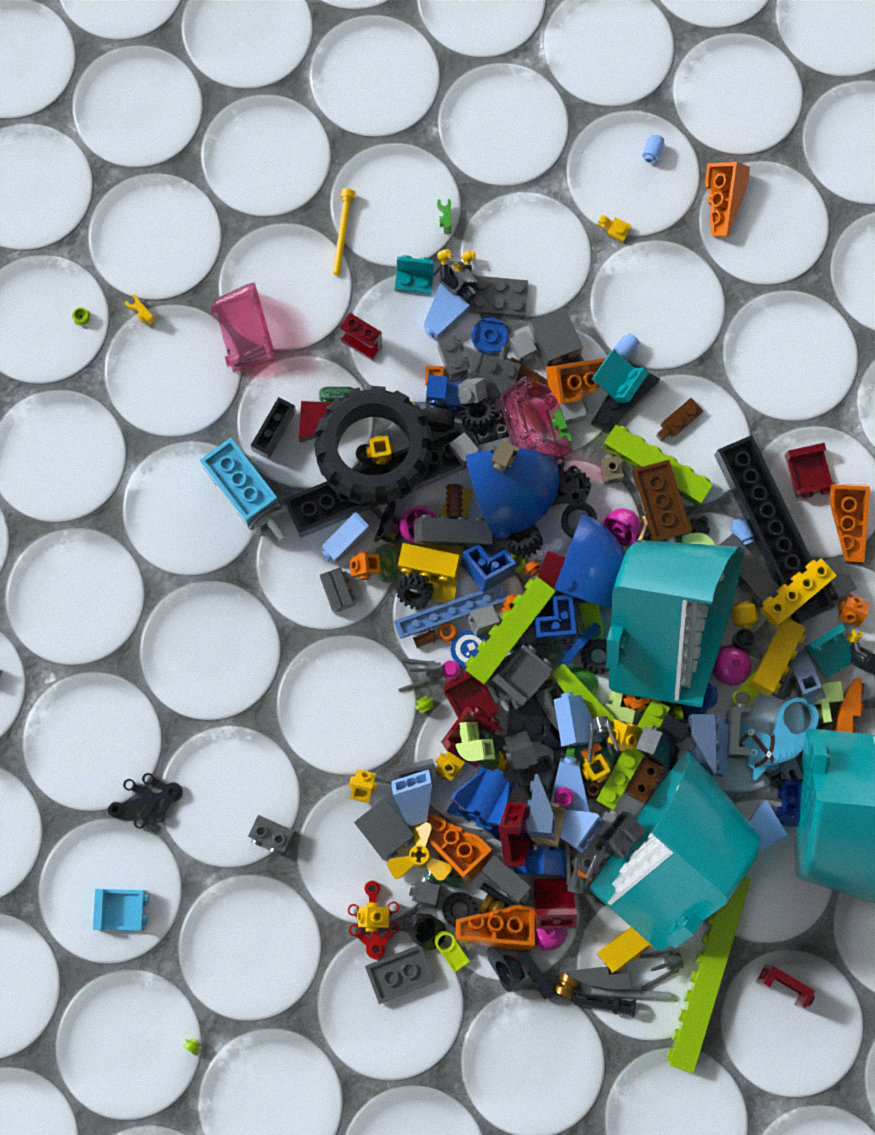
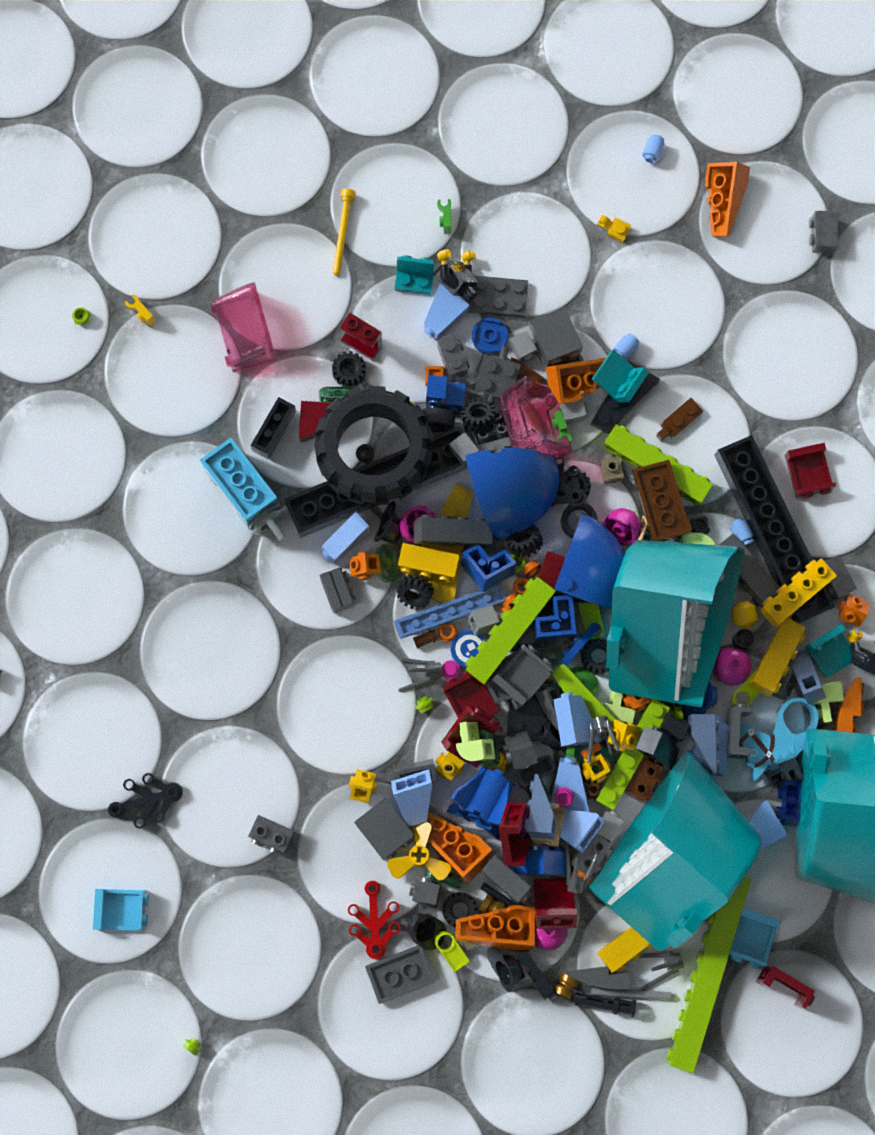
yellow brick [357,903,389,931] -> none
yellow brick [366,435,395,465] -> none
reddish brown piece [445,484,463,519] -> none
light grey brick [458,378,487,403] -> none
dark tan brick [490,440,519,473] -> none
black brick [599,811,645,859] -> none
orange wedge [830,483,870,562] -> none
none -> black tyre [332,351,366,388]
none -> orange plate [513,577,529,595]
none -> medium azure panel [729,908,781,970]
none -> flat silver brick [809,211,838,253]

